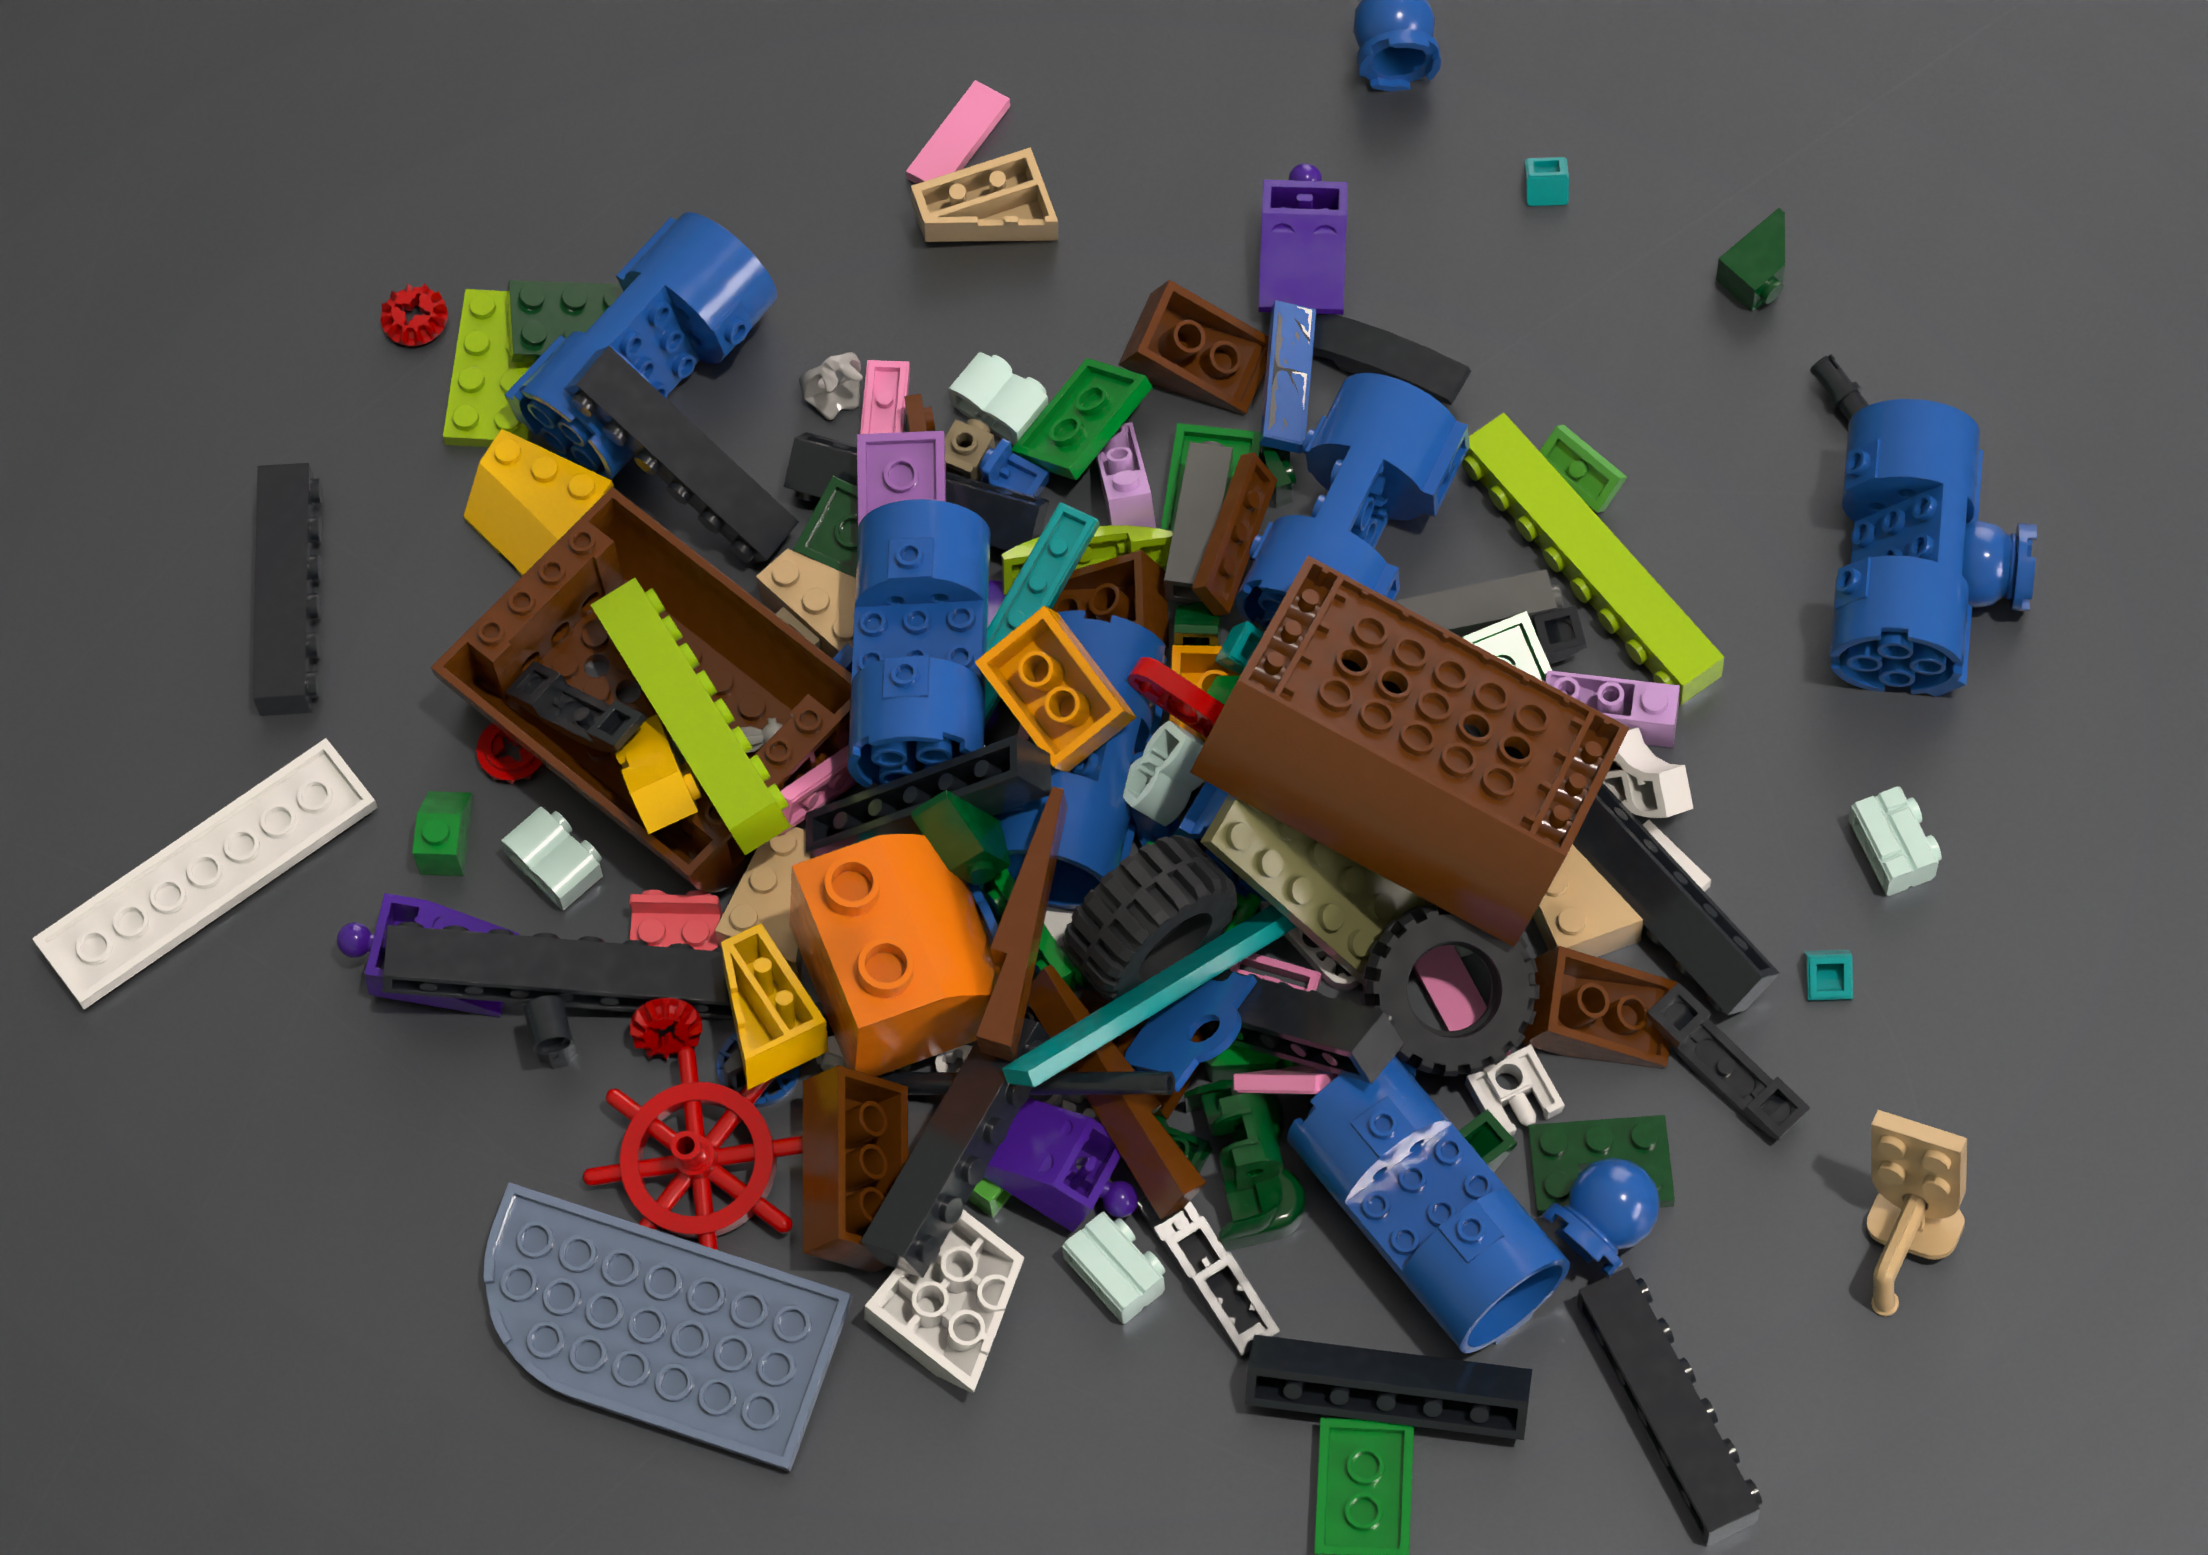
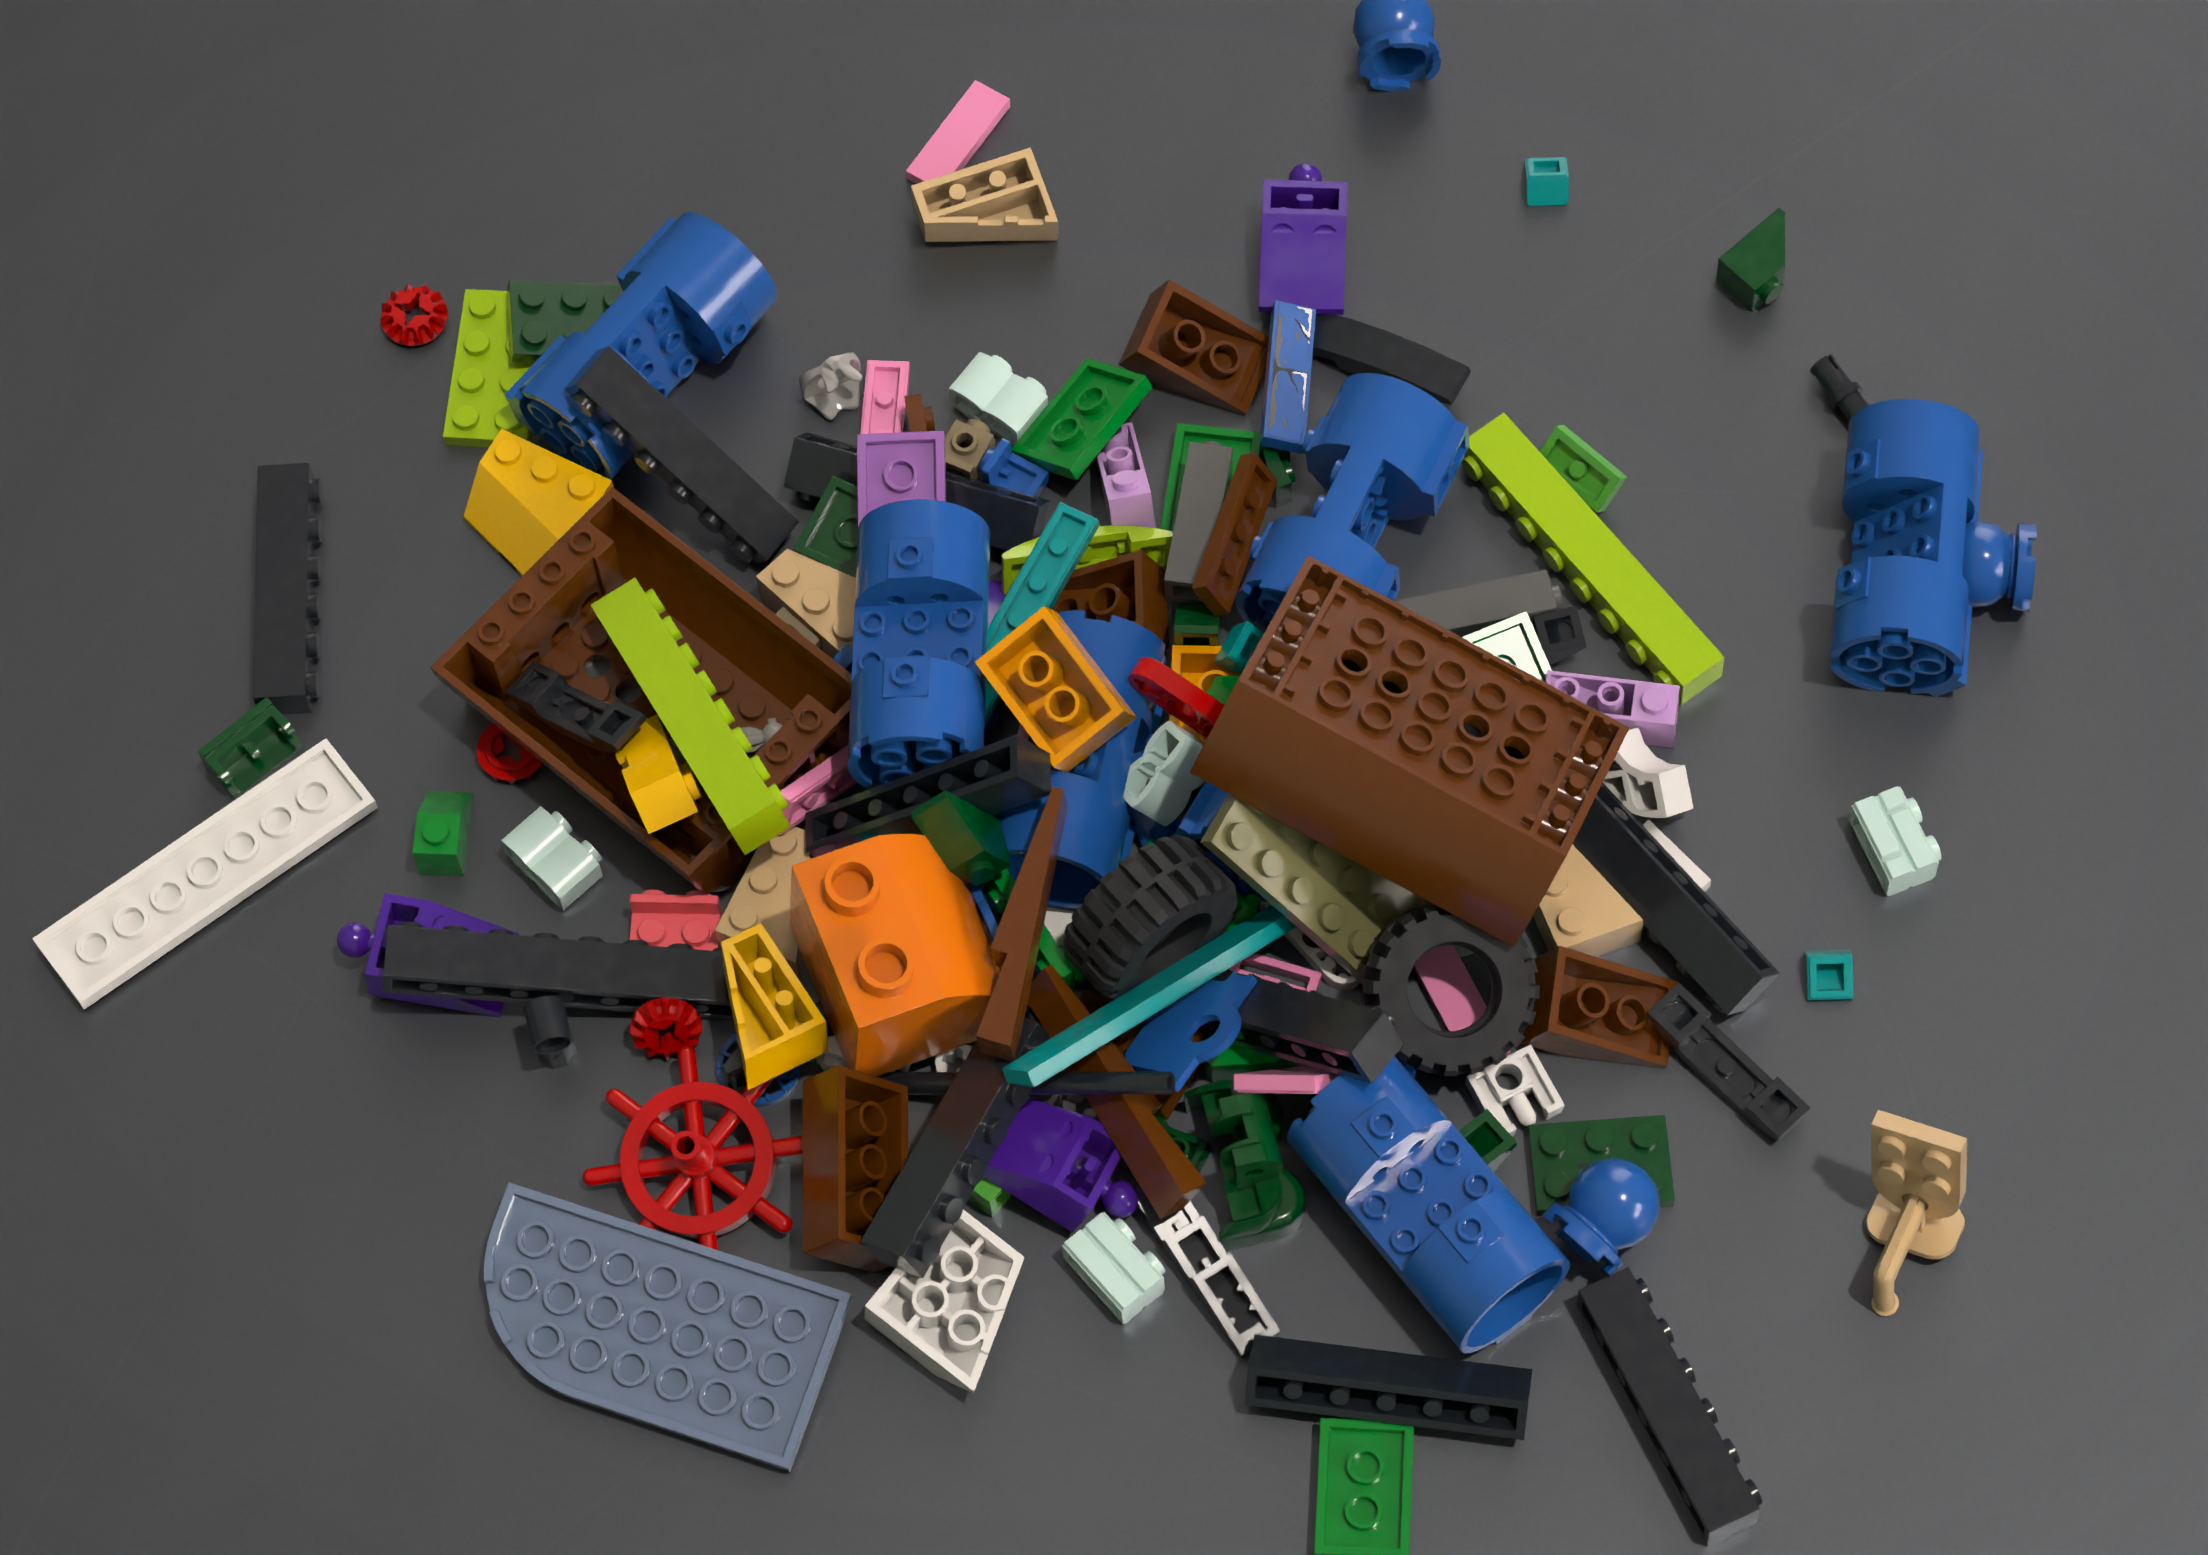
none -> dark green hinge [198,697,304,800]

